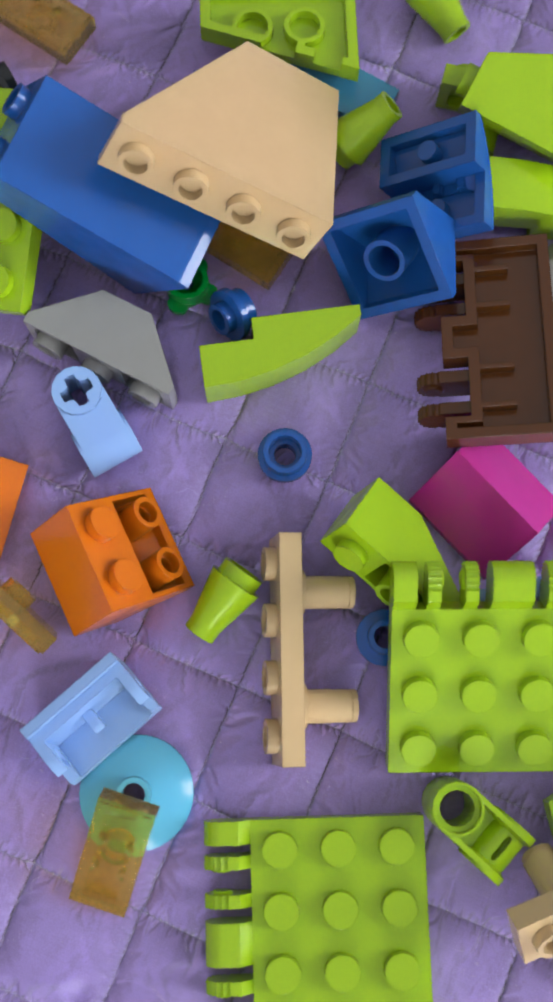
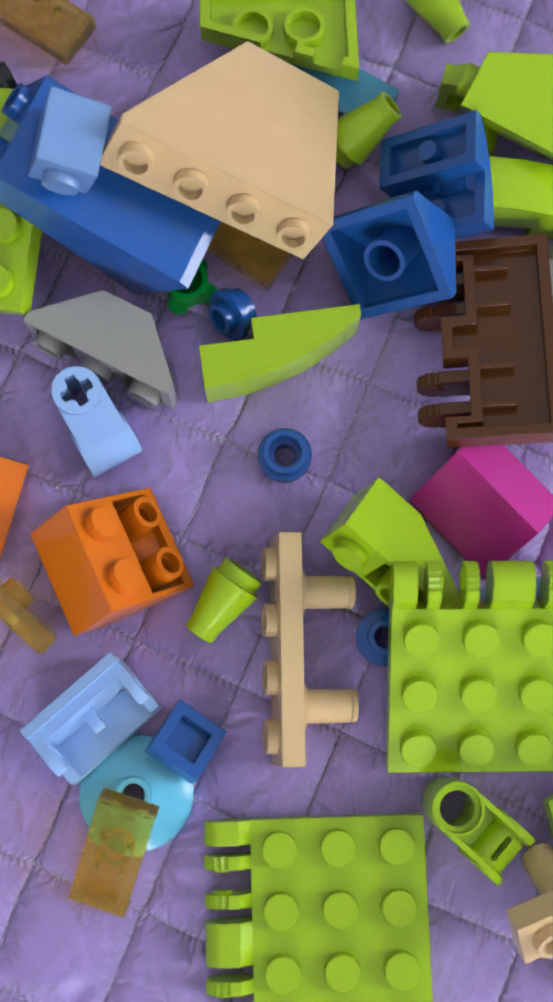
none -> medium blue brick [28,86,112,195]
none -> blue plate [144,699,227,784]

